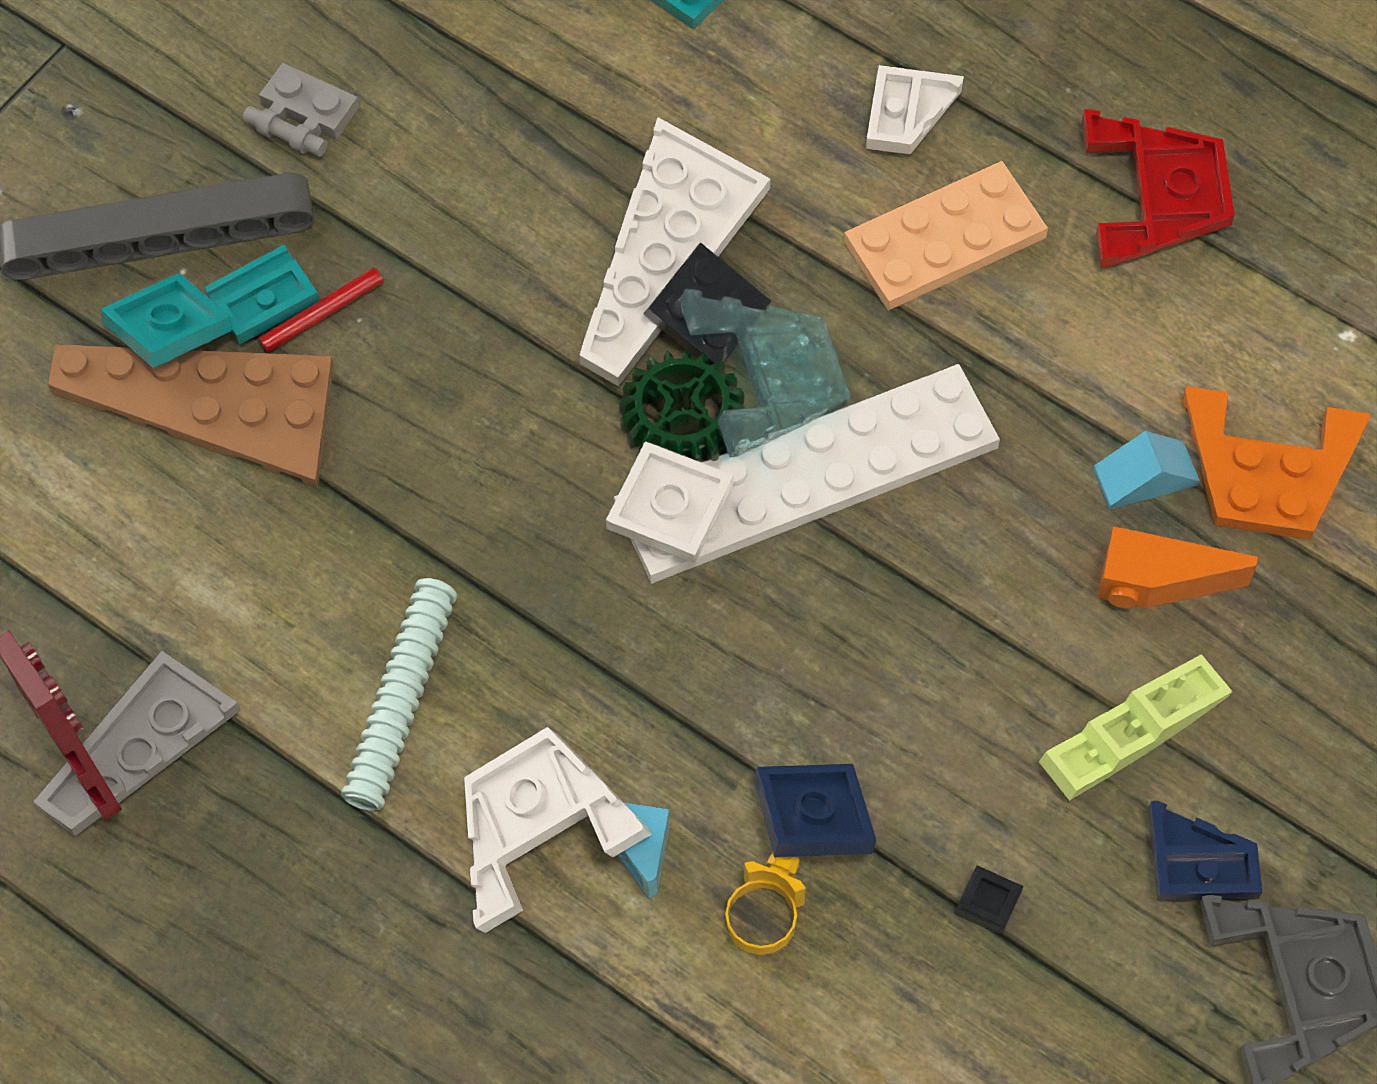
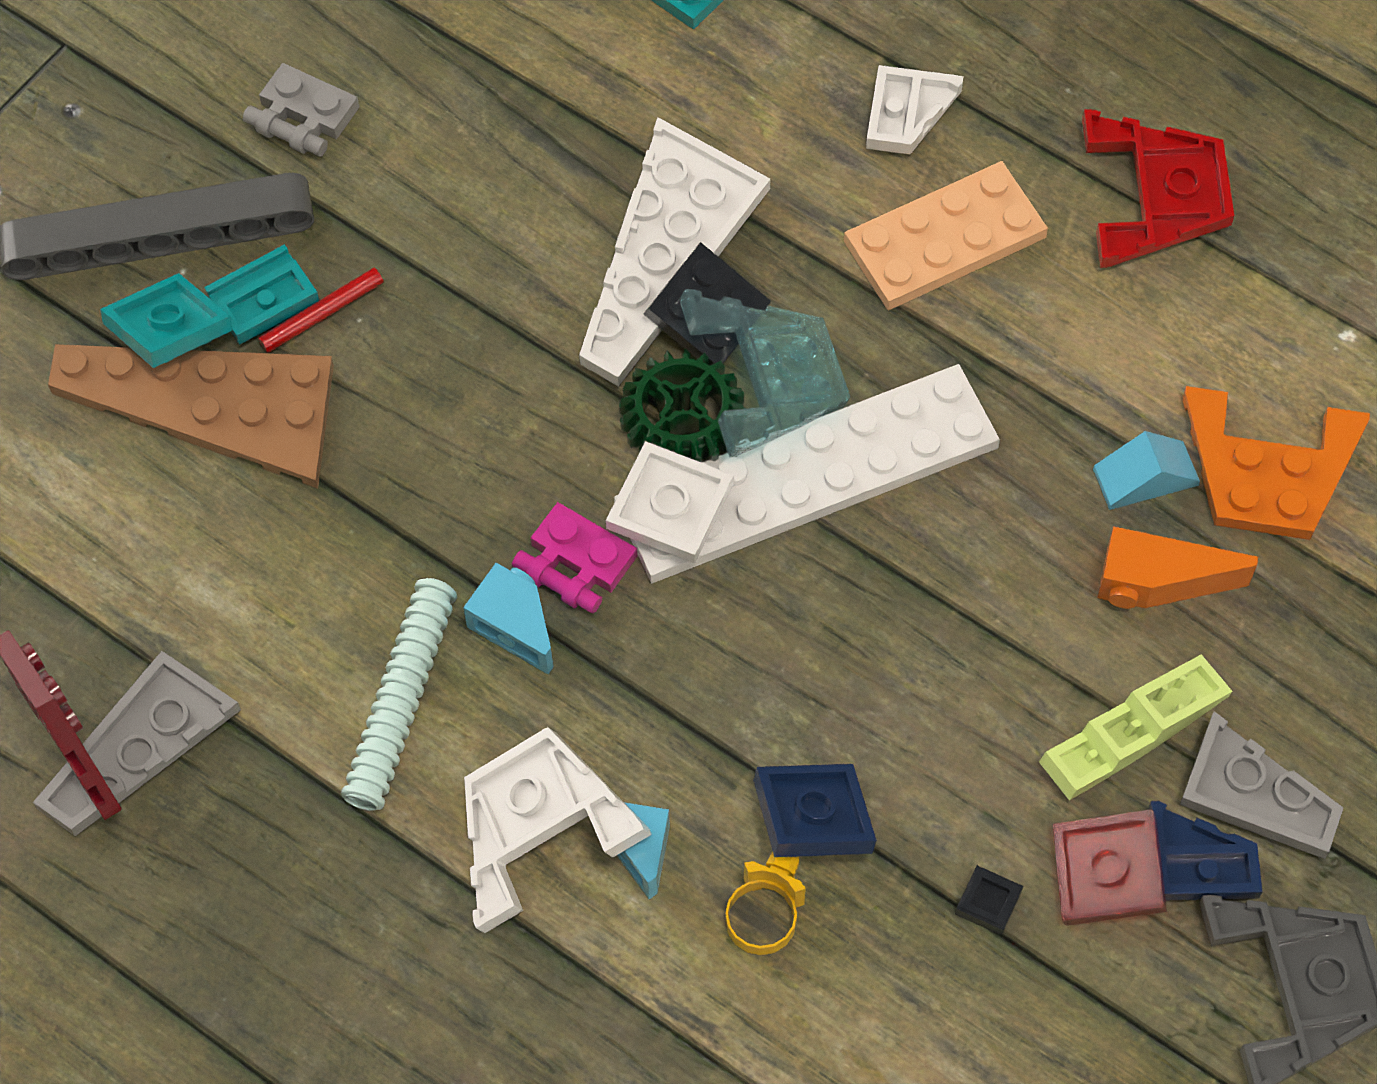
none -> medium azure slope [463,563,553,674]
none -> dark pink plate [512,502,638,614]
none -> clear red tile [1053,809,1167,926]
none -> light grey wing [1180,711,1343,859]

